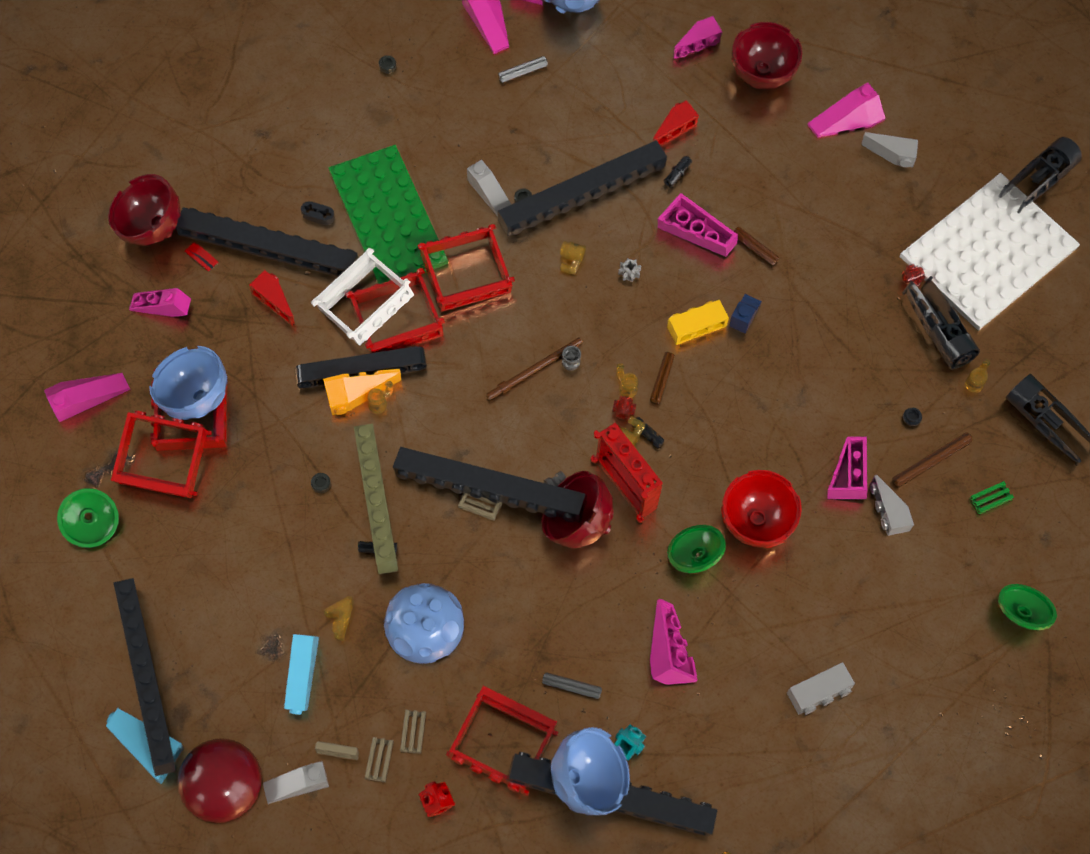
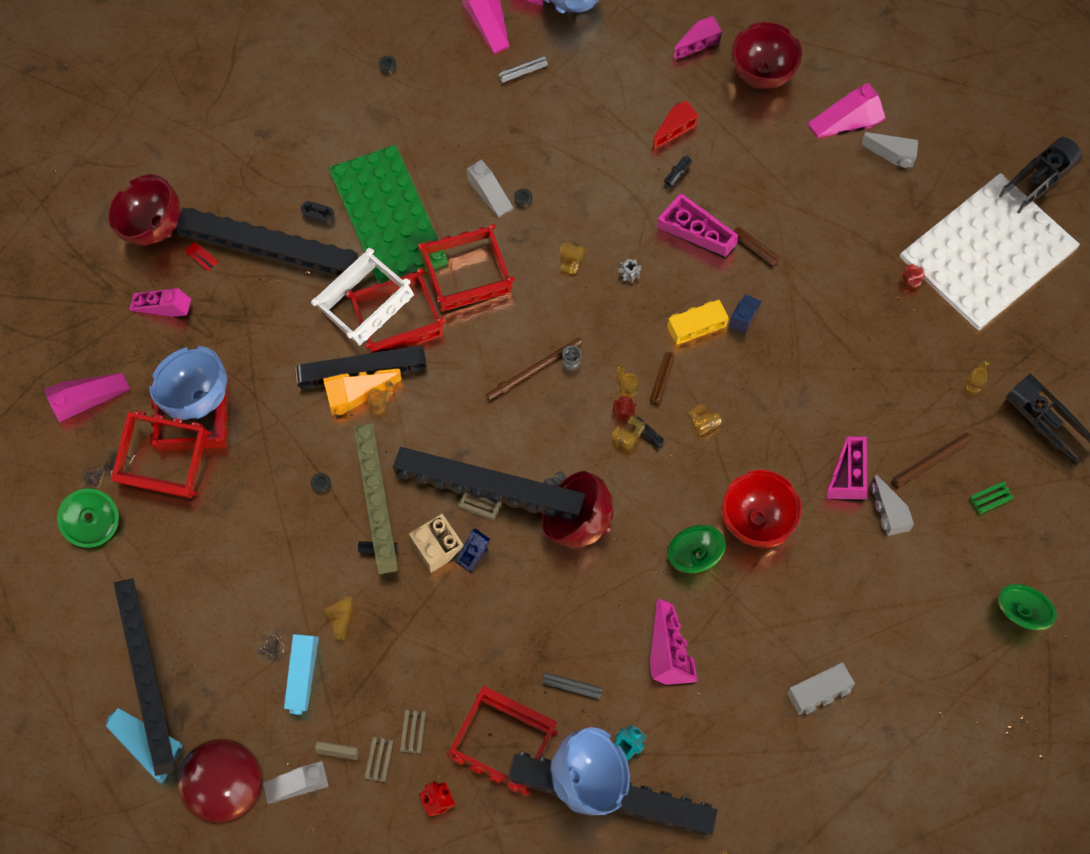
red slope [249,270,295,326] -> none
medium blue rock [384,583,464,663] -> none
black brick [498,140,667,236] -> none
red window [590,422,663,523] -> none
black piece [902,276,980,370] -> none
black plate [903,408,922,426] -> none
none -> tan slope [409,514,464,573]
none -> clear blue slope [455,528,491,572]
none -> clear yellow piece [689,404,722,435]

